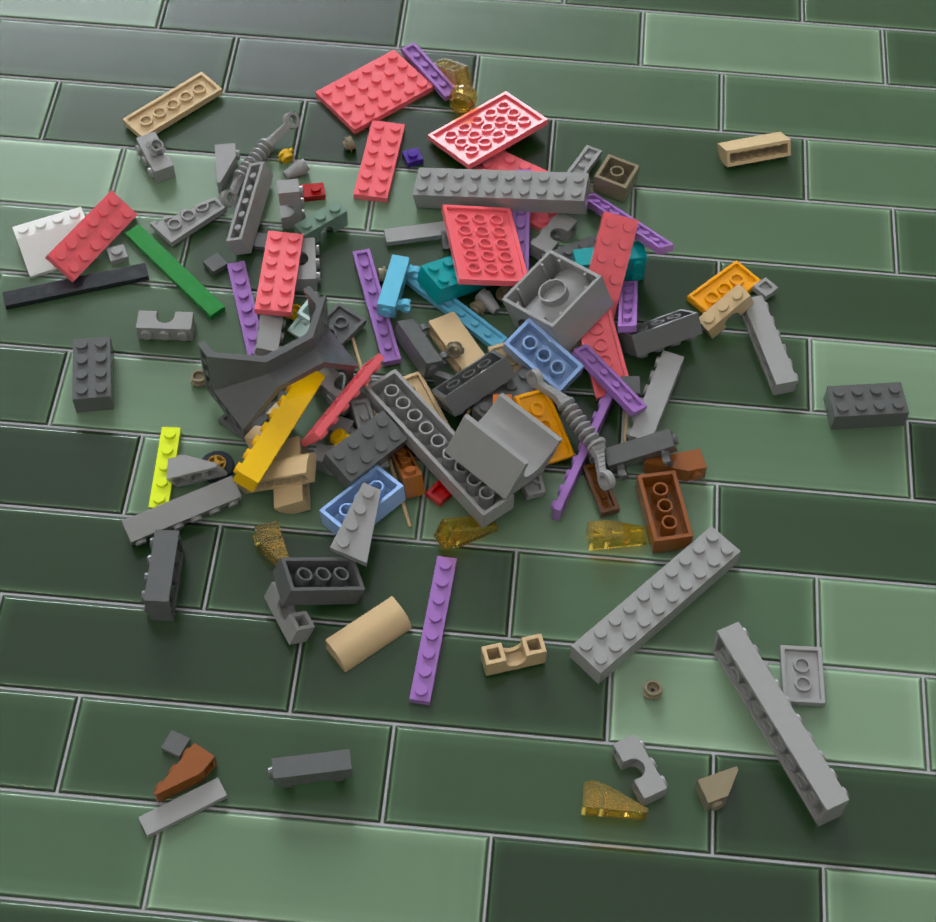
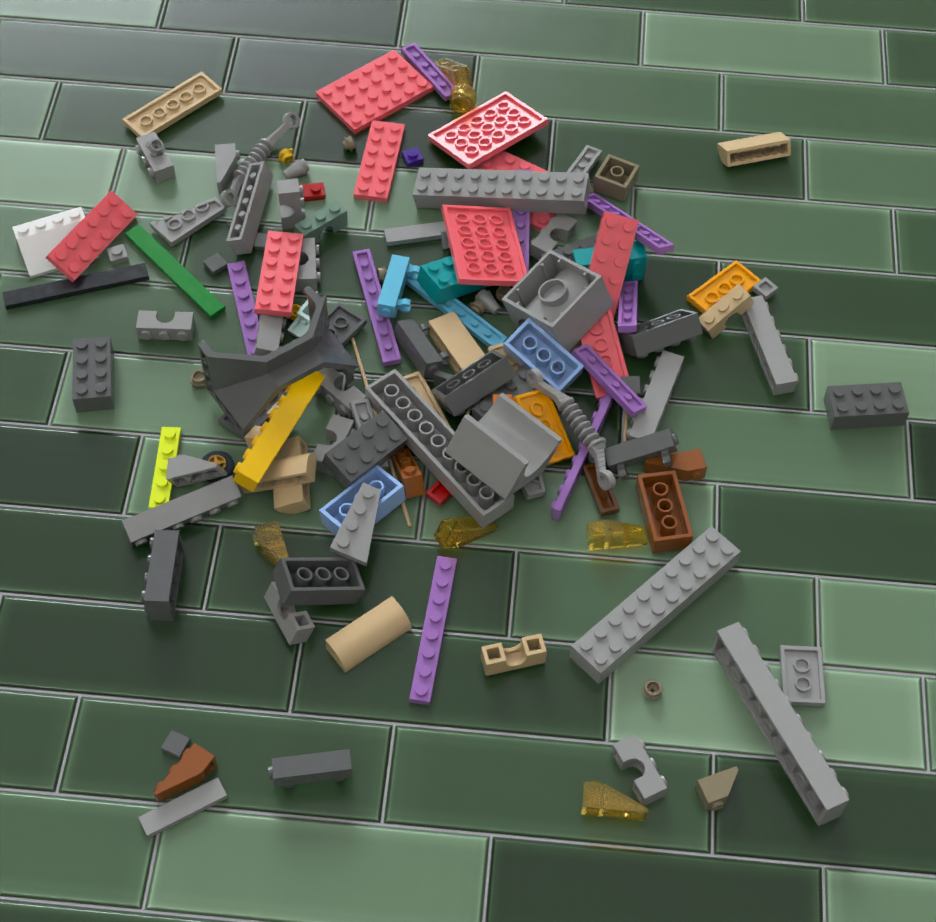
coral plate [300,353,384,448] -> none
yellow plate [330,428,350,446] -> none
dark tan plate [447,341,465,358] -> none

